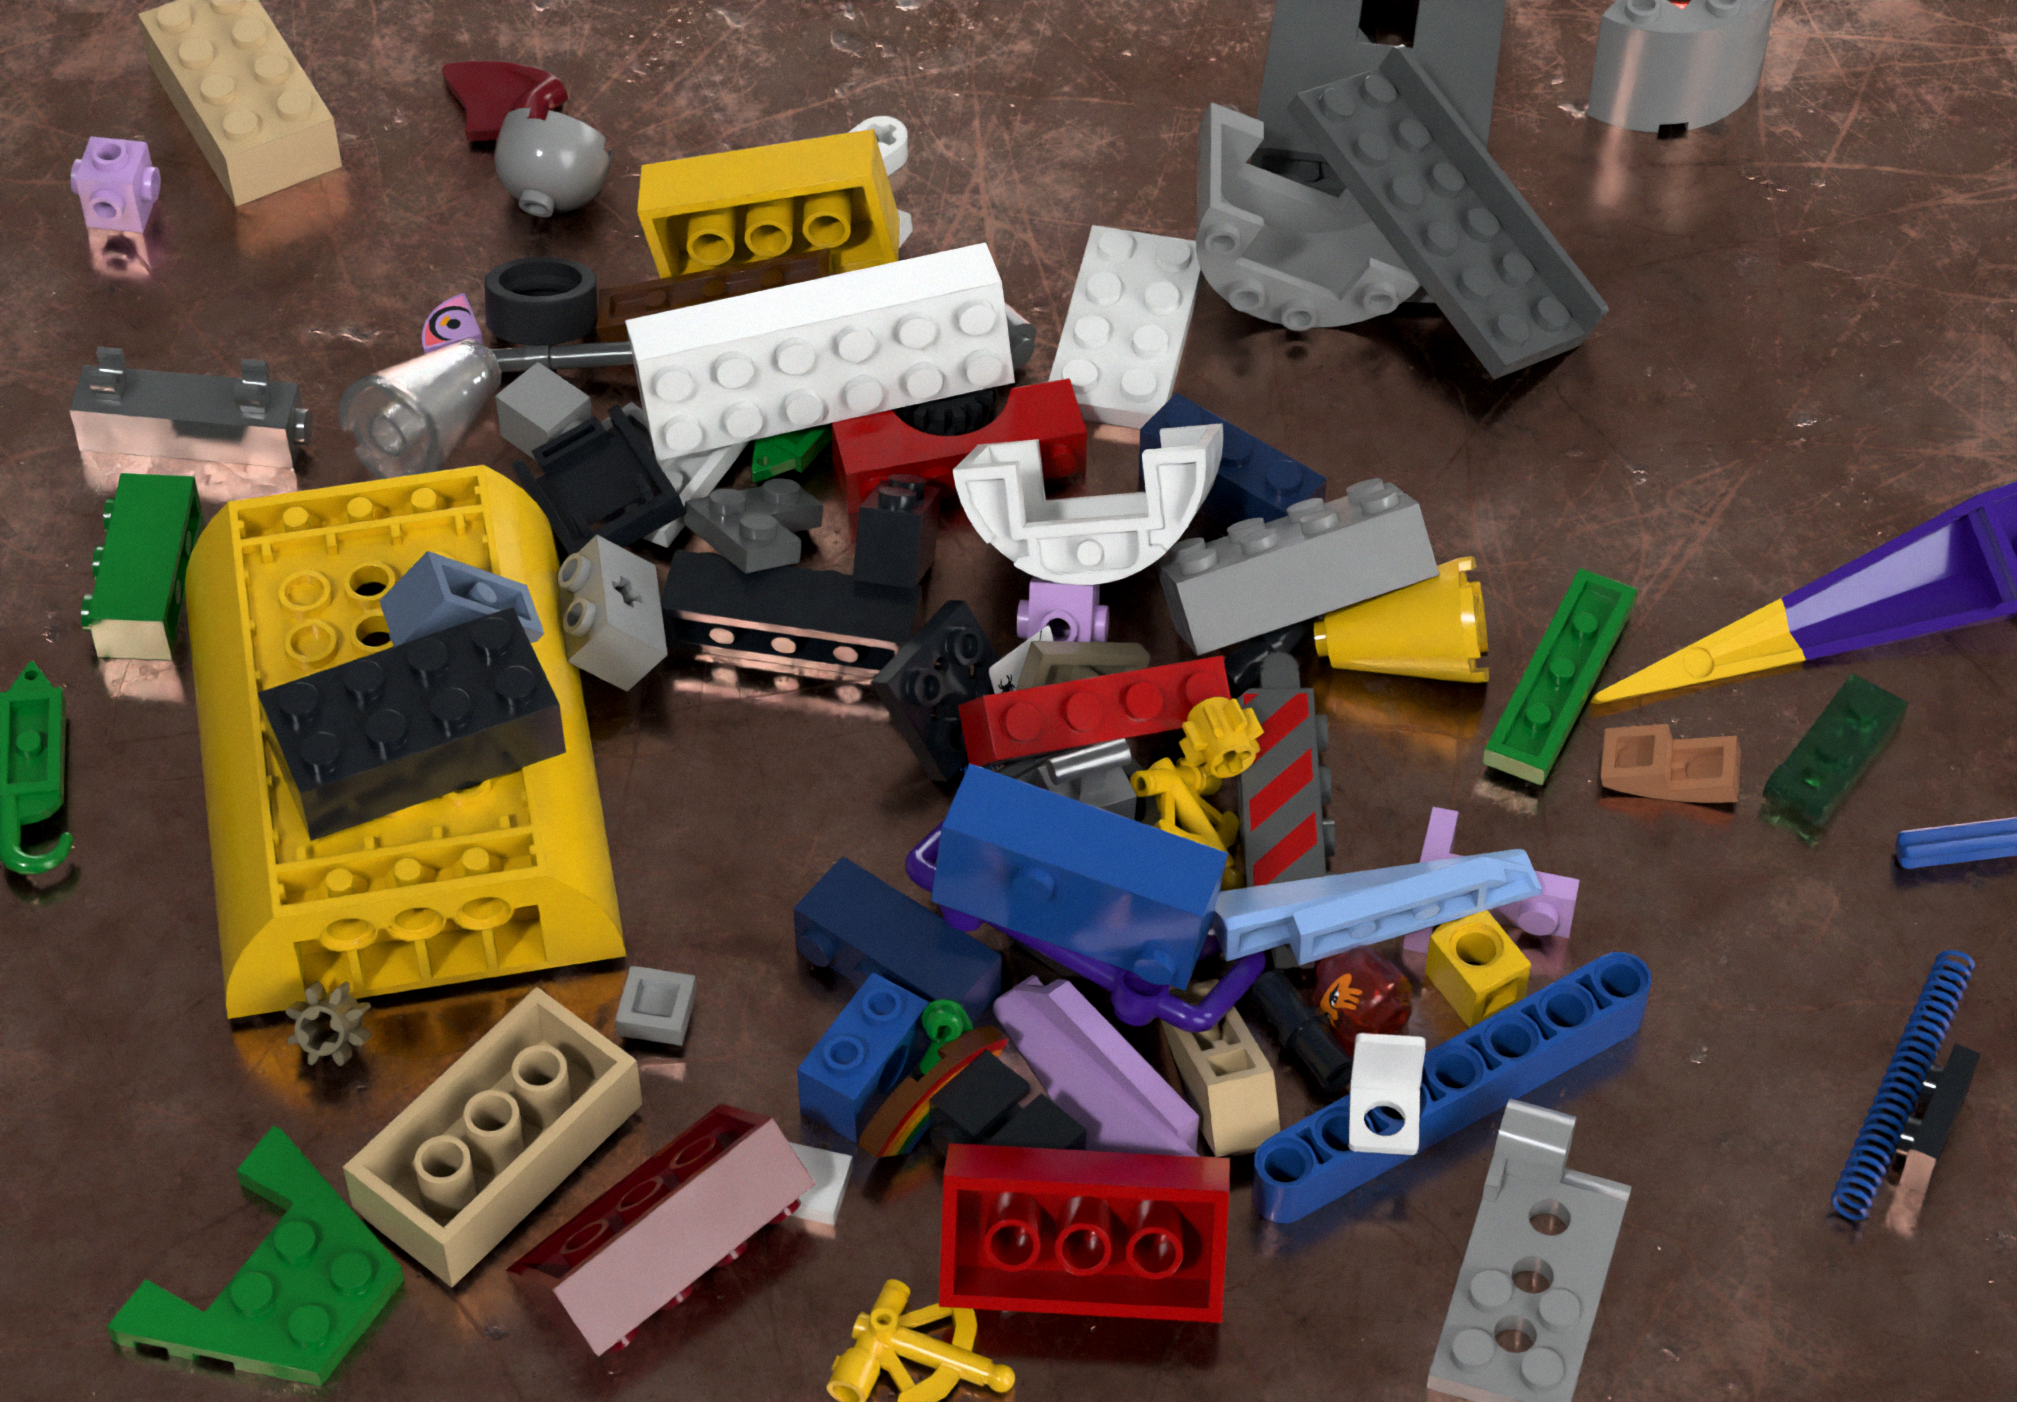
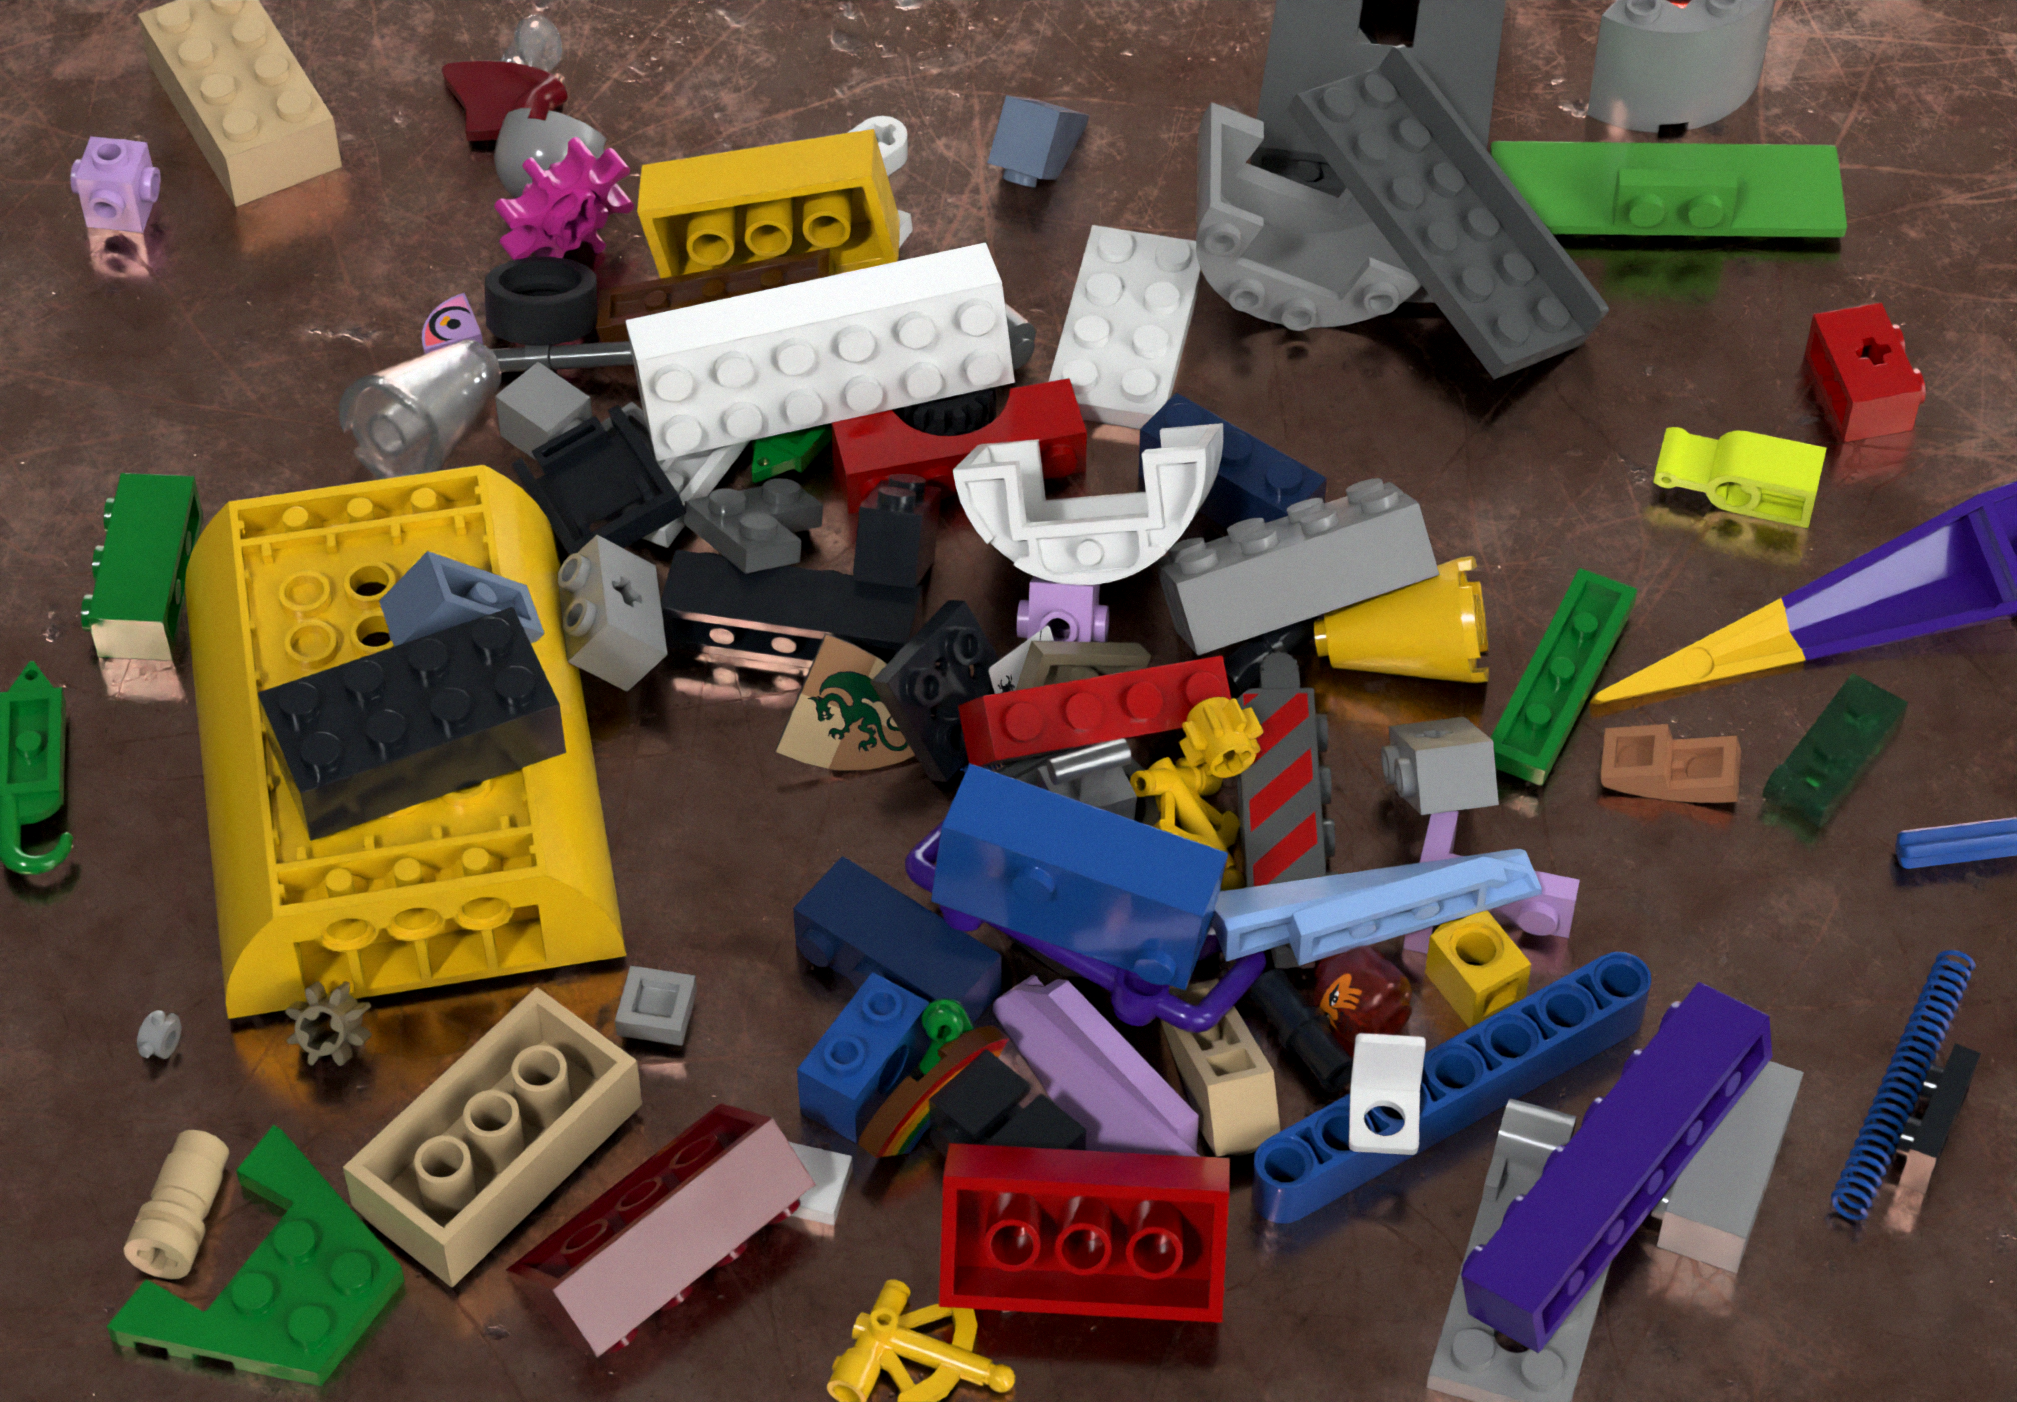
dark grey brick [69,347,312,469] -> none
none -> tan axle [123,1130,230,1279]
none -> light grey piece [137,1010,181,1059]
none -> dark pink gear [494,137,634,260]
none -> clear plate [499,15,562,71]
none -> shield [775,633,915,770]
none -> sand blue slope [987,95,1090,188]
none -> light grey brick [1381,717,1499,815]
none -> dark purple brick [1461,982,1773,1353]
none -> bright green bracket [1490,141,1847,237]
none -> light grey brick [1651,1061,1804,1274]
none -> neon yellow piece [1653,427,1827,529]
none -> red brick [1805,302,1926,442]

